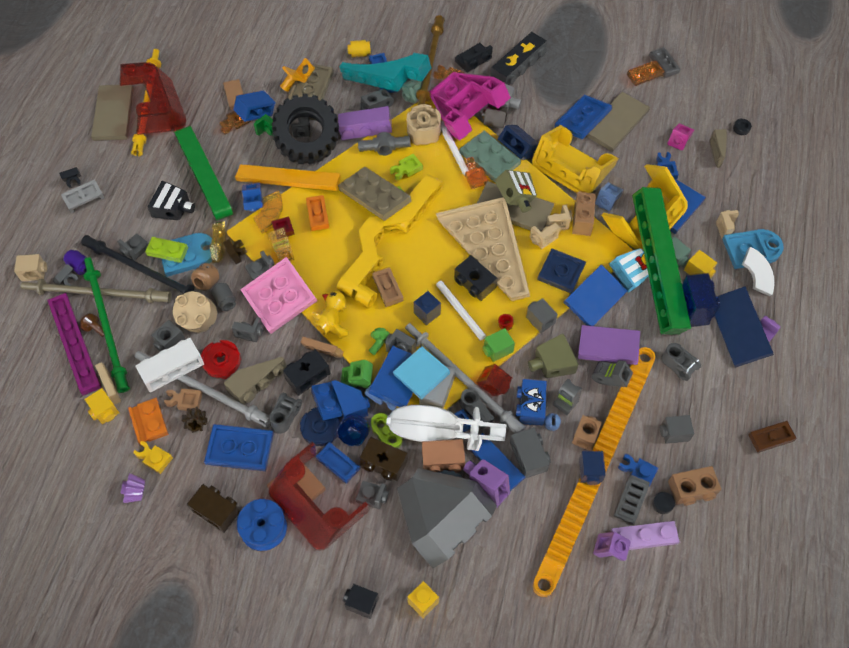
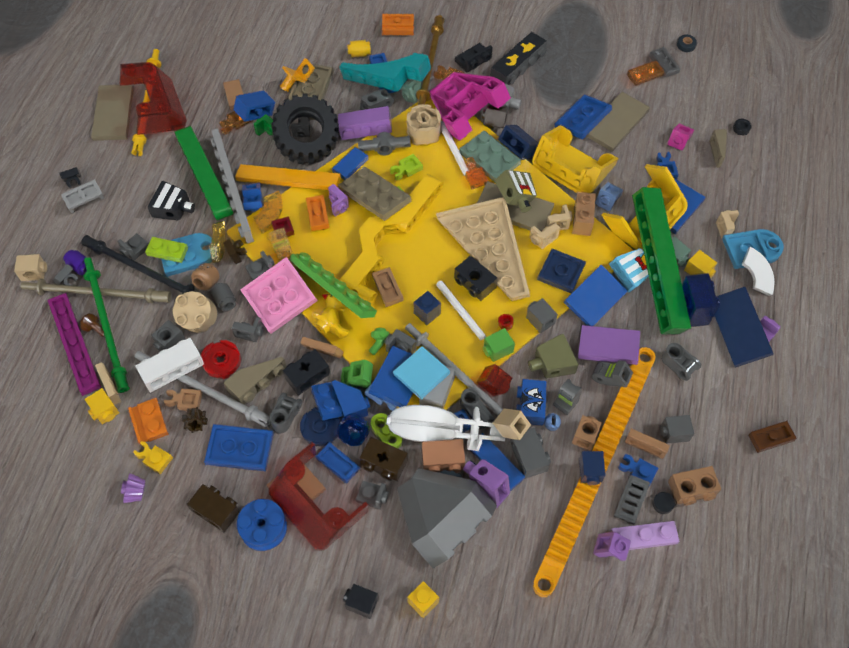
none -> light grey plate [210,128,254,244]
none -> bright green plate [289,252,377,318]
none -> medium lavender bracket [328,184,349,216]
none -> blue tile [332,147,369,180]
none -> orange plate [382,14,414,35]
none -> tan brick [493,408,531,440]
none -> medium nougat tile [625,428,670,459]
none -> black wheel [677,34,697,52]

